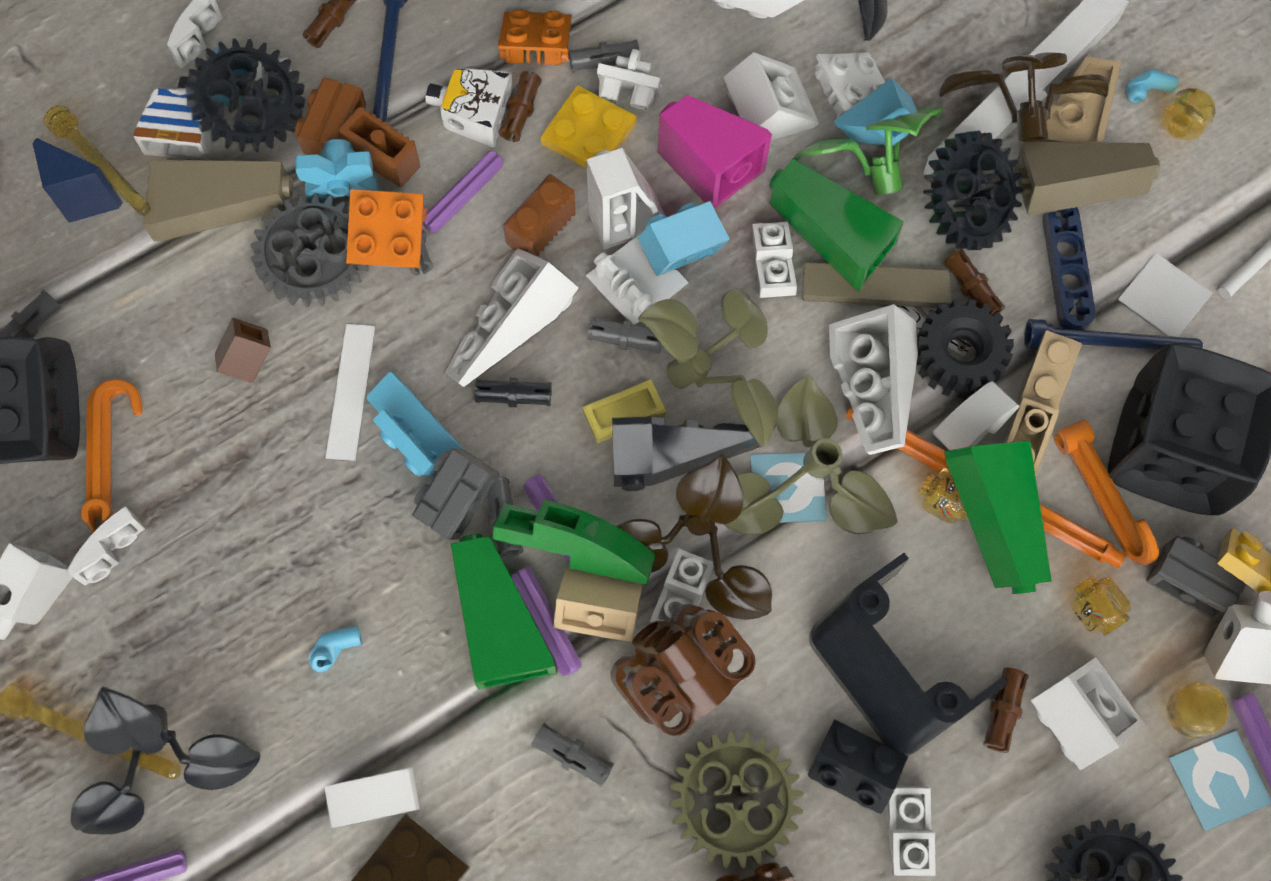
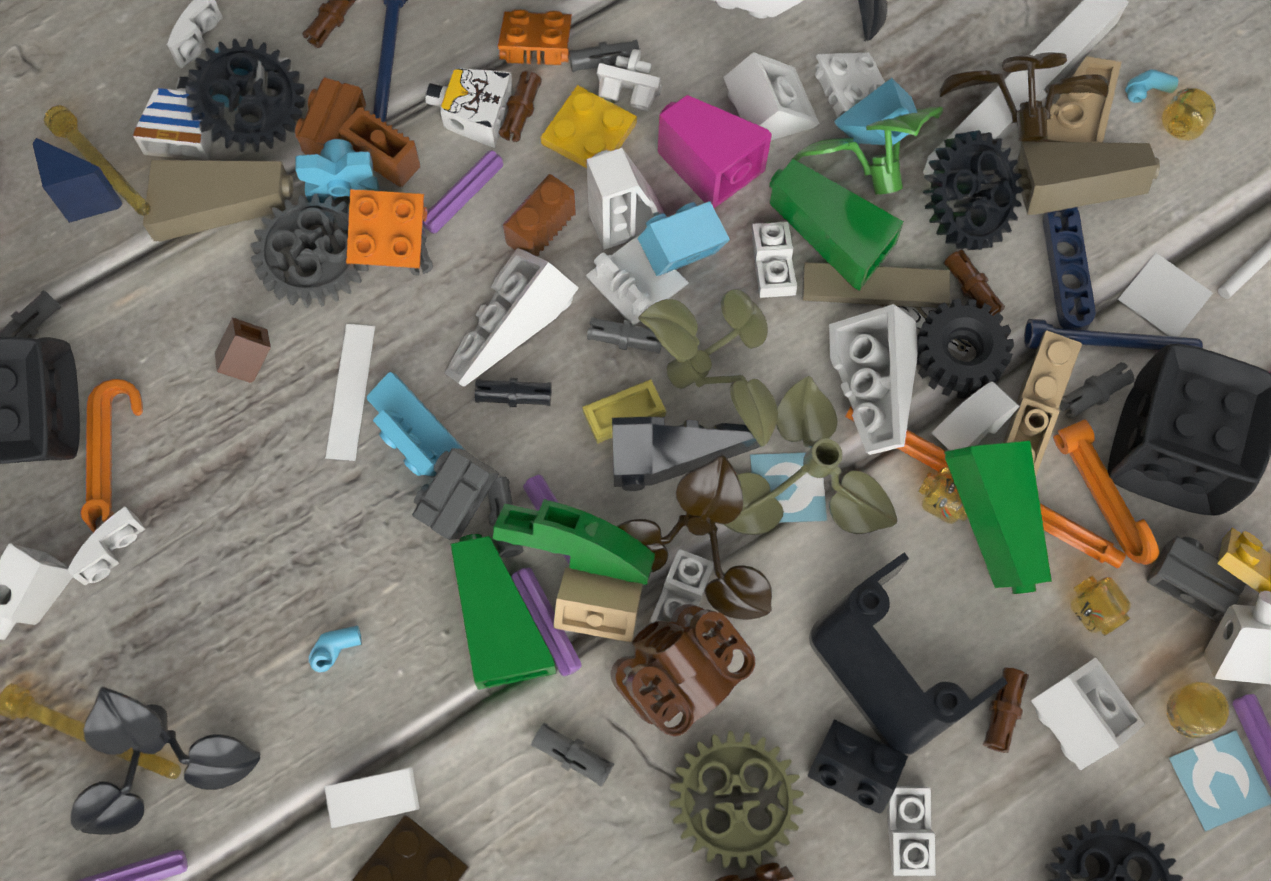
none -> dark grey pin [1060,362,1135,419]

